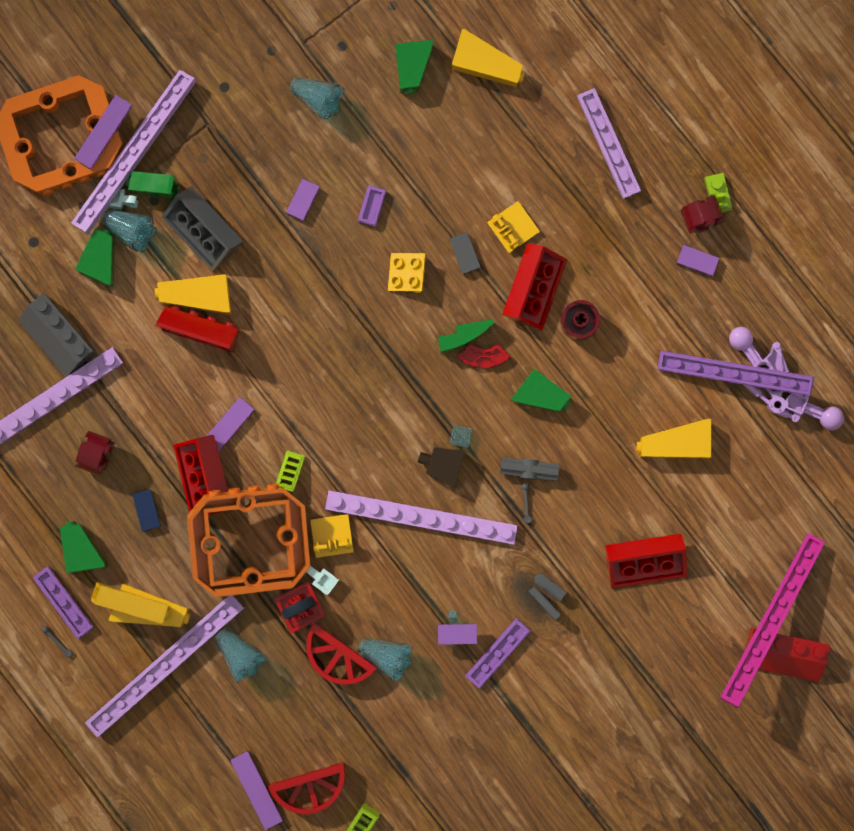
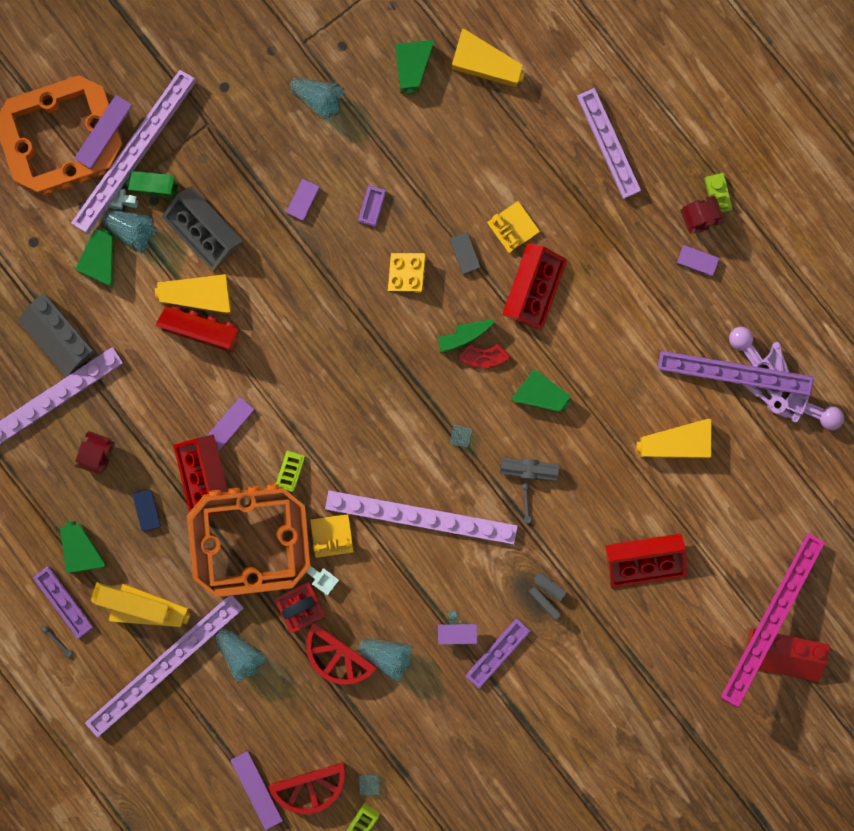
dark brown torso [417,447,465,487] -> none
dark red brick [560,300,600,341] -> none
none -> clear light blue tile [359,774,380,796]

